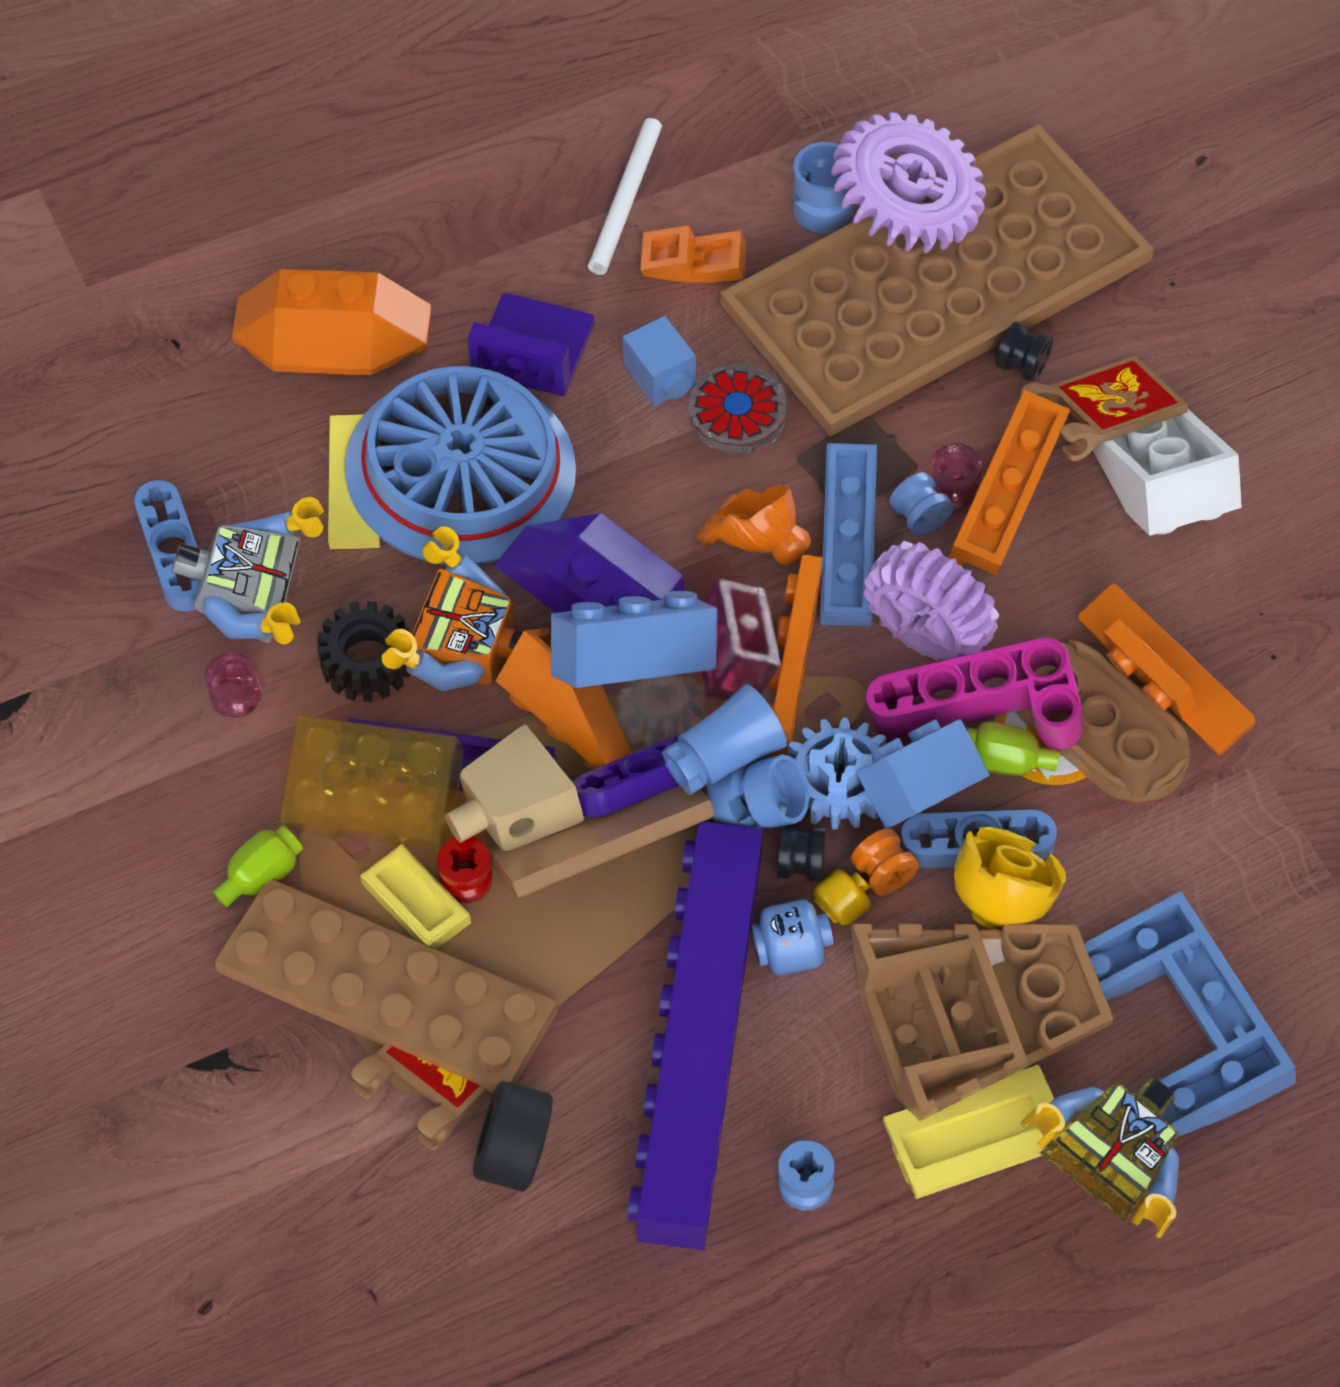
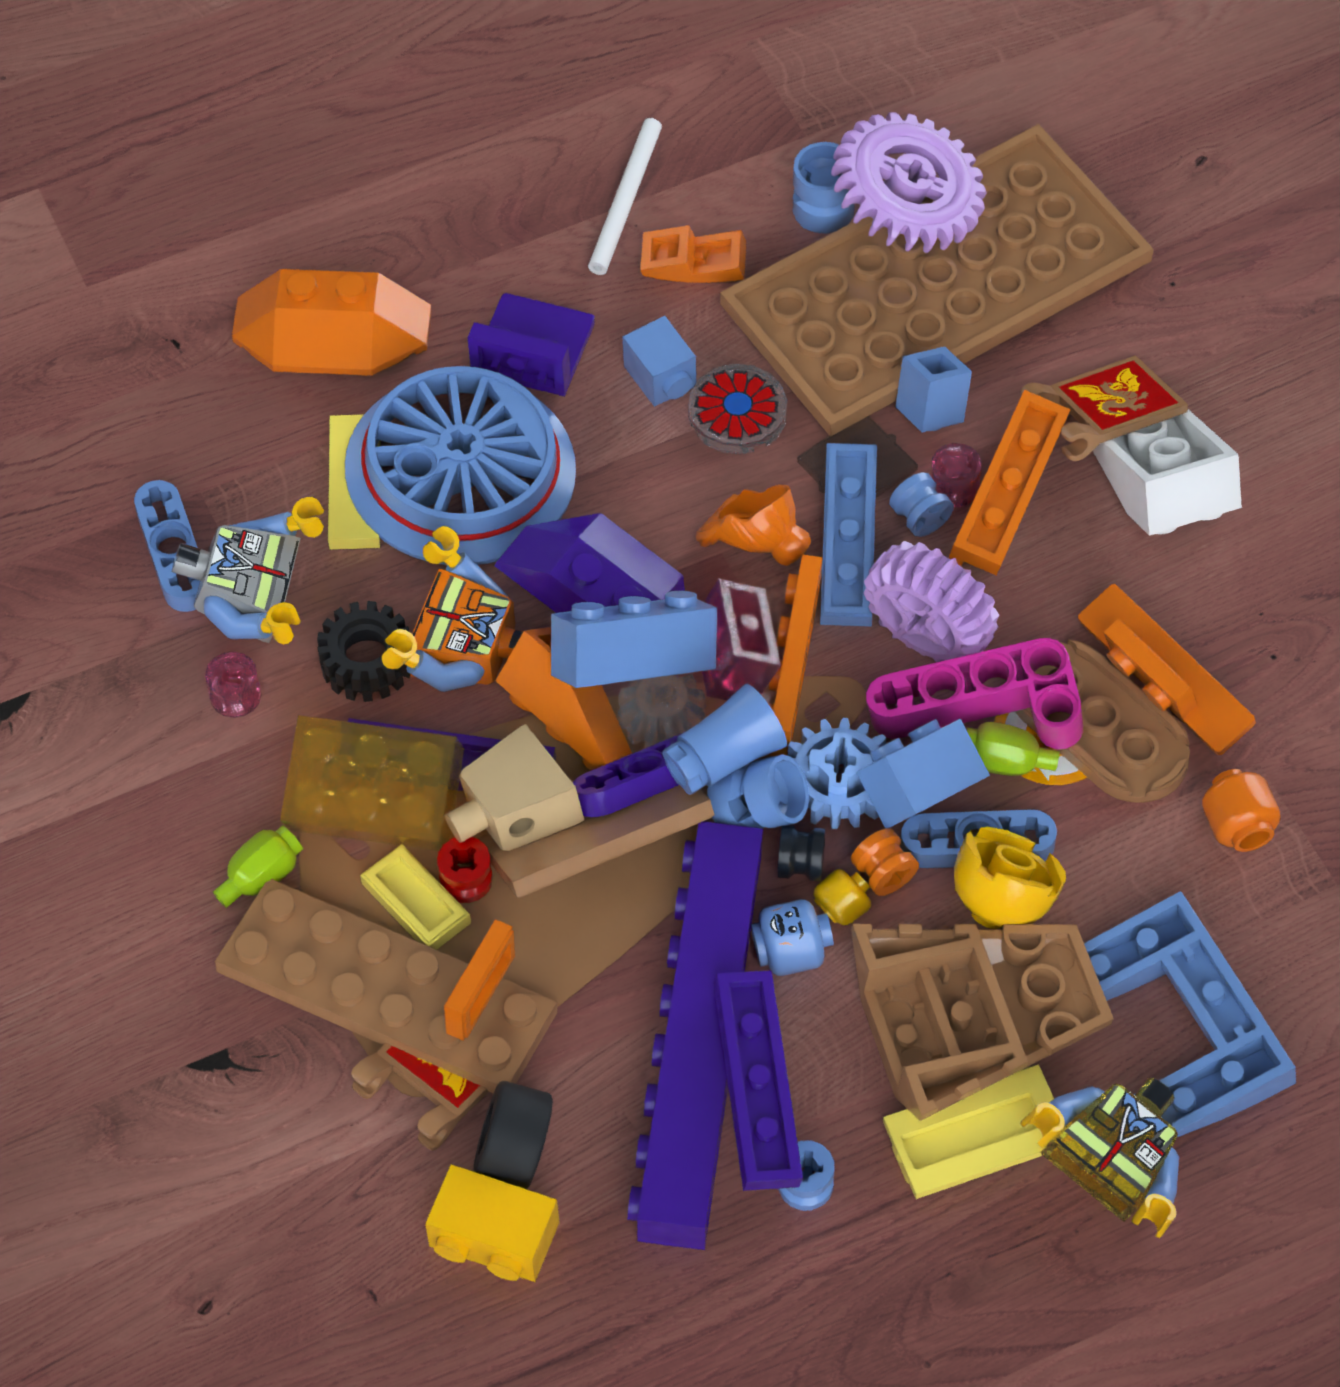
black wheel [996,321,1054,382] -> none
none -> yellow brick [425,1164,560,1282]
none -> orange tile [444,919,515,1041]
none -> dark purple plate [713,970,803,1191]
none -> medium blue brick [895,346,972,432]
none -> orange head [1202,769,1281,852]

